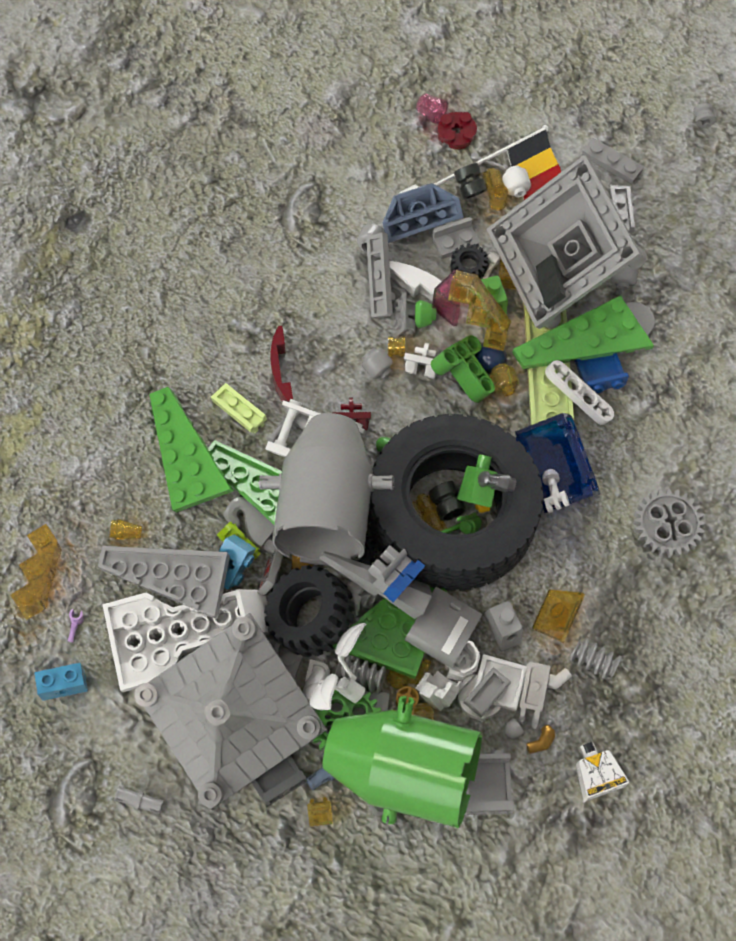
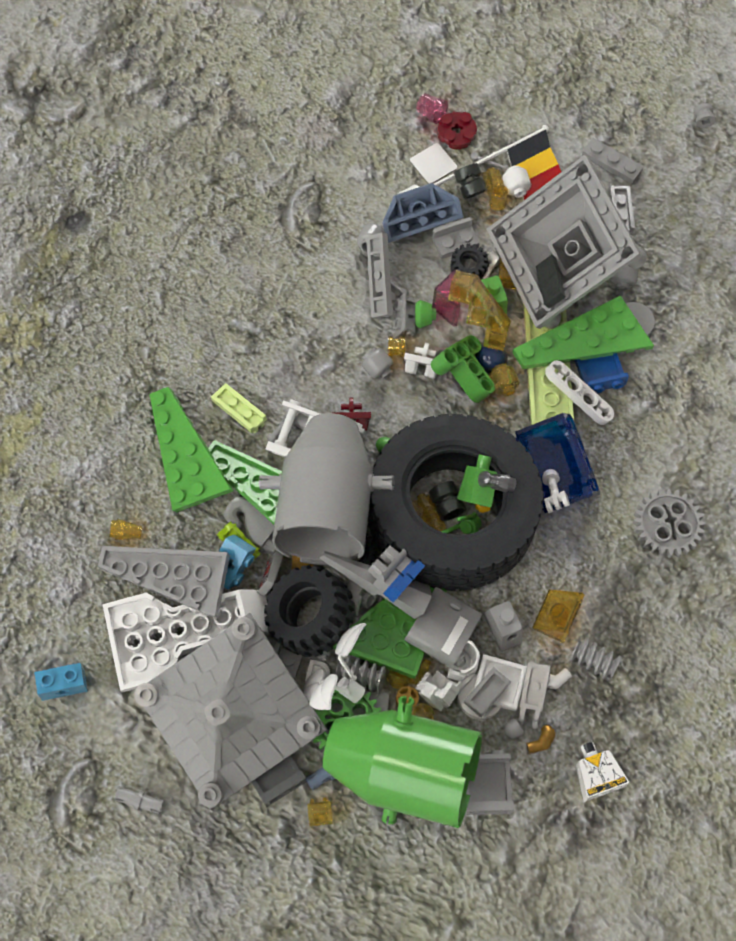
clear yellow brick [10,524,62,621] -> none
lavender hand [68,609,84,643] -> none
dark red slope [270,326,293,402] -> none
white slope [389,261,447,305] -> none
none -> white sticker [410,143,457,183]

